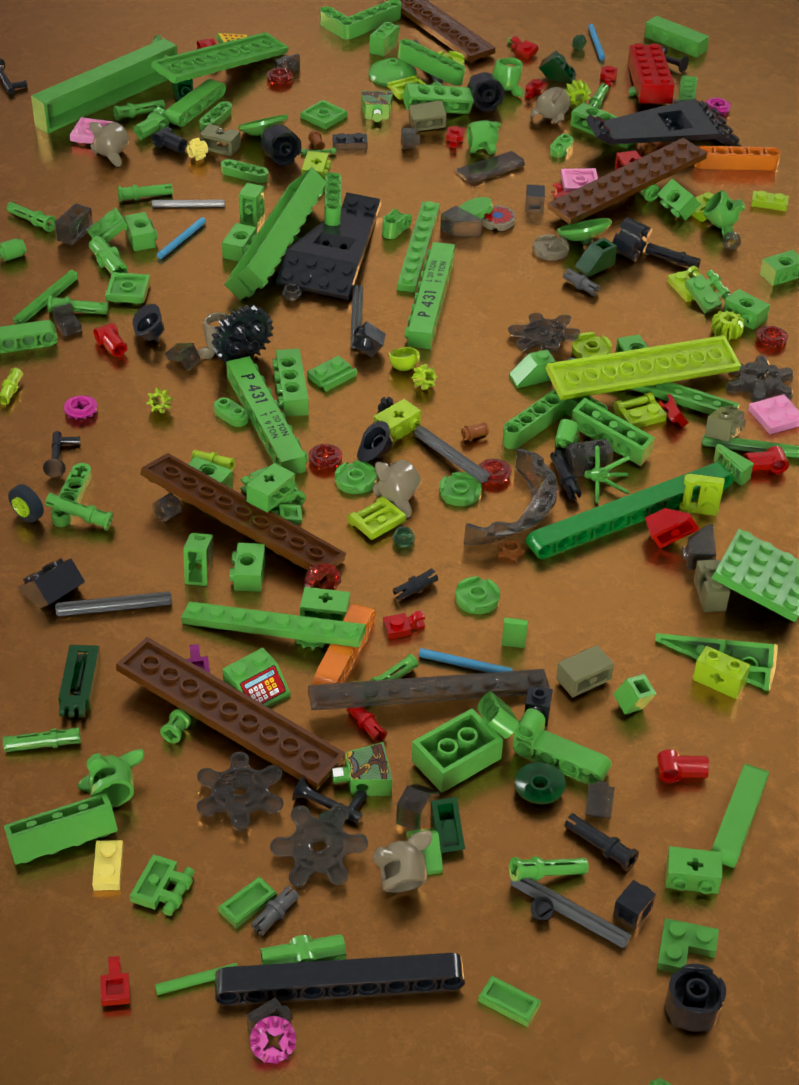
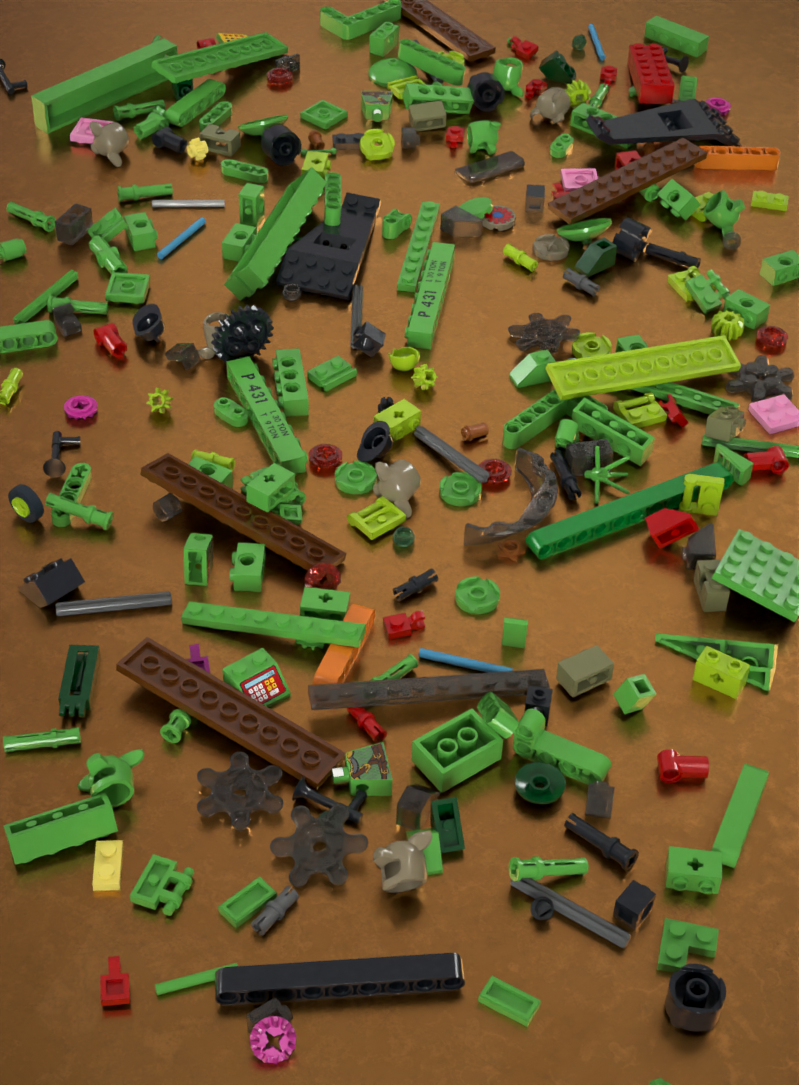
bright green piece [260,934,346,965] -> none
none -> lime plate [360,129,395,161]
none -> lime pin [503,243,538,272]

